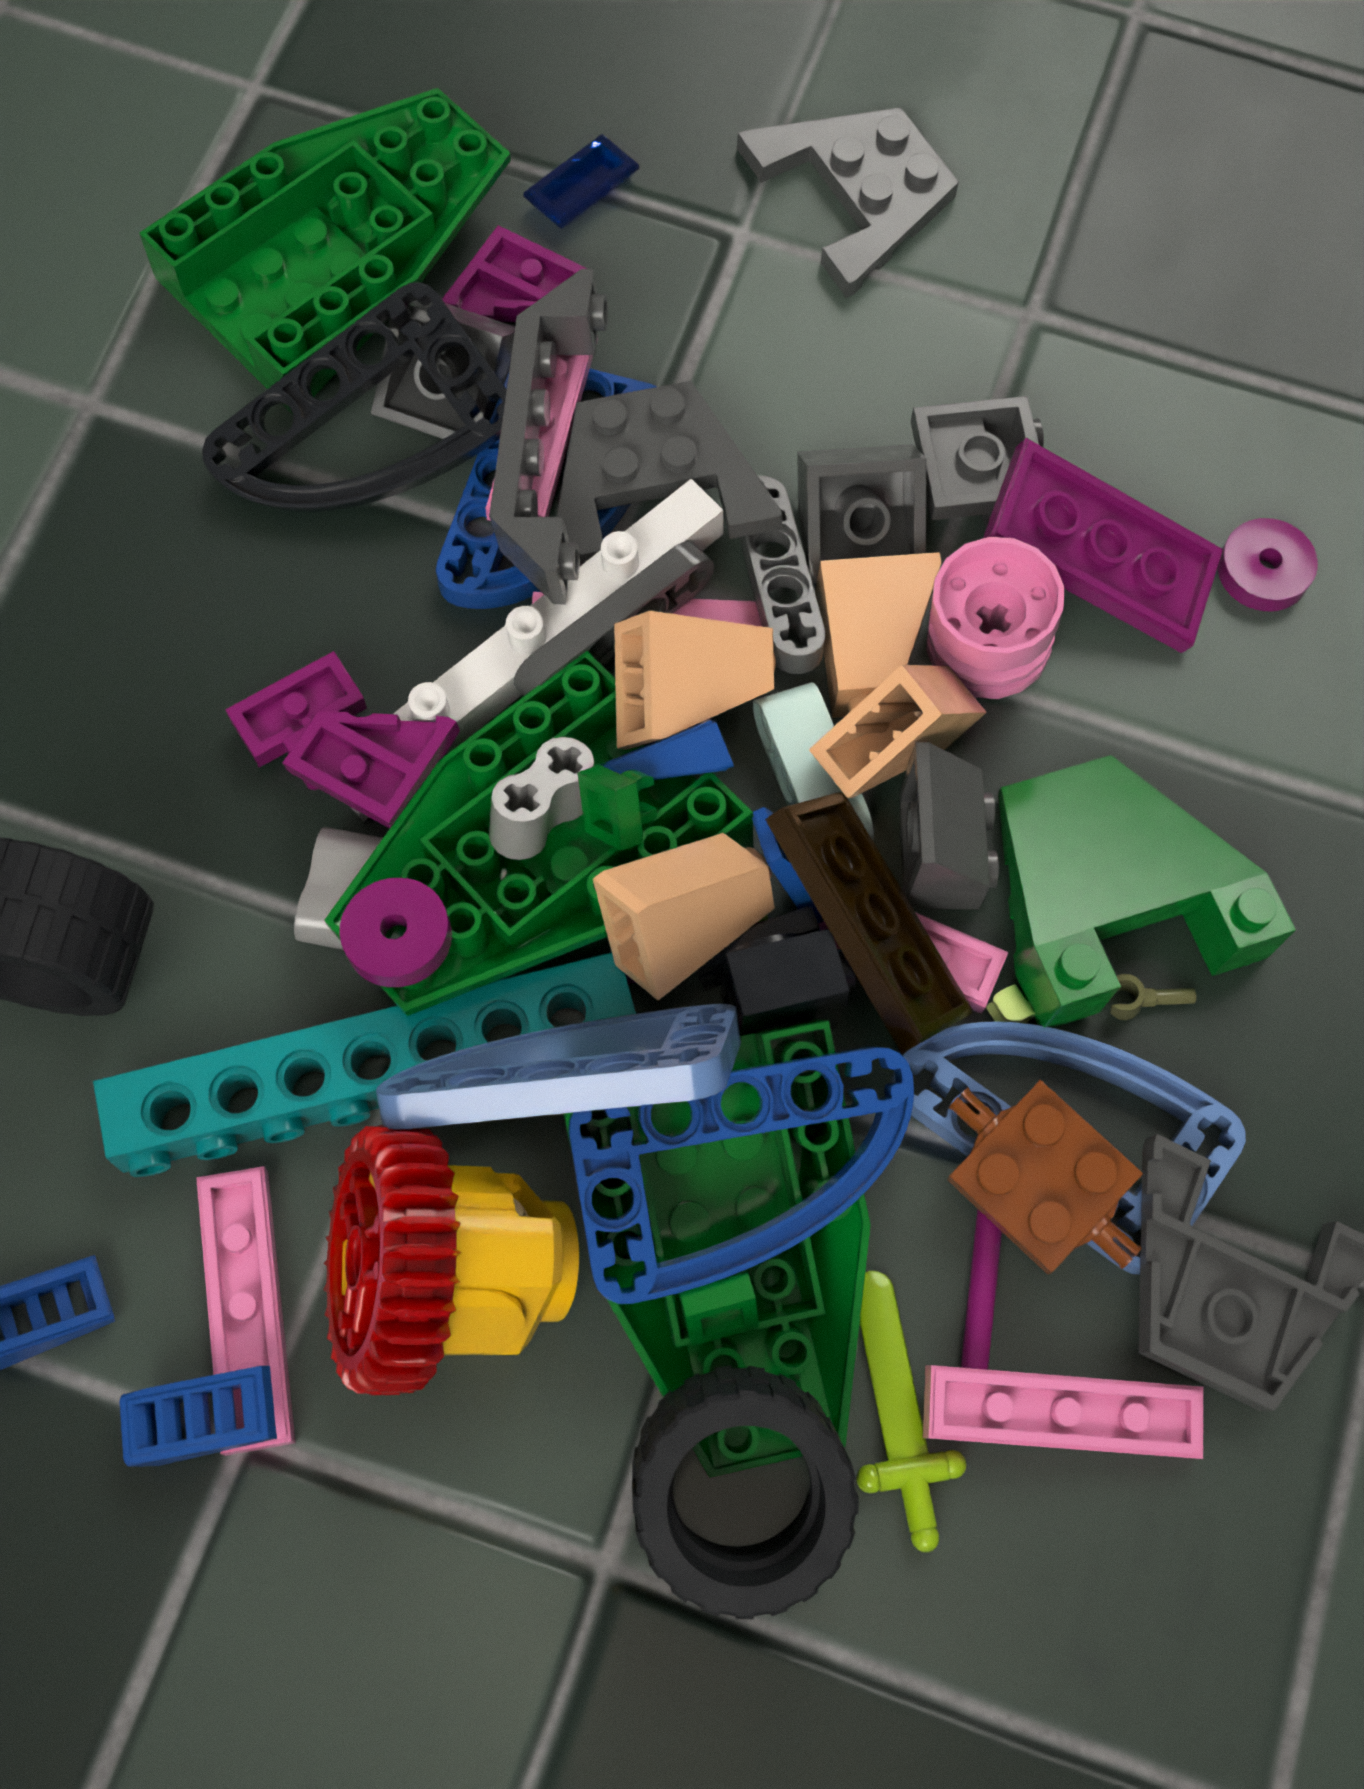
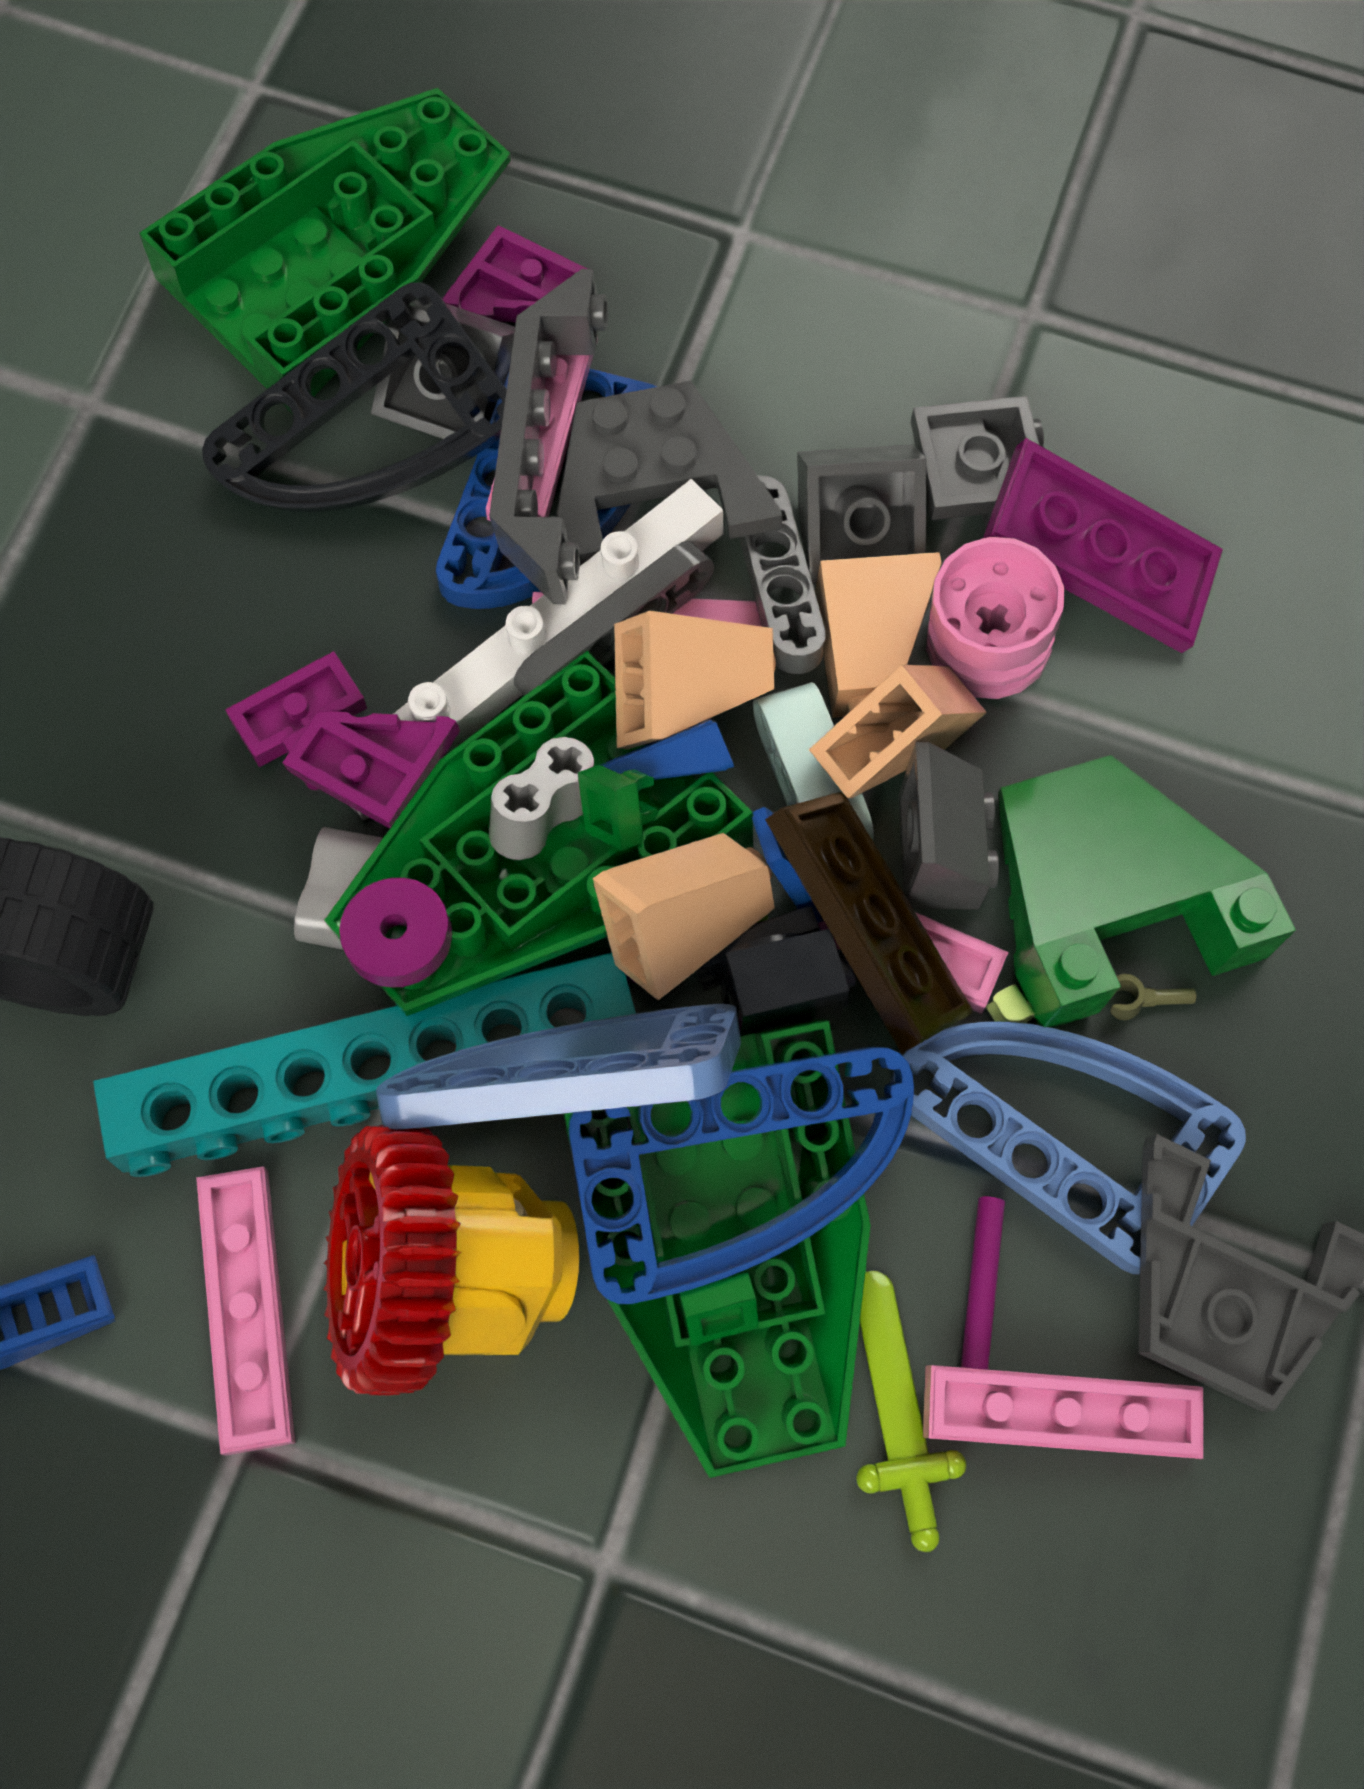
blue slope [119,1366,277,1467] -> none
clear blue tile [523,134,639,230] -> none
black tyre [632,1365,859,1619] -> none
wing [737,107,959,298] -> none
dark orange plate [947,1080,1144,1275] -> none
piece [1217,518,1318,612] -> none

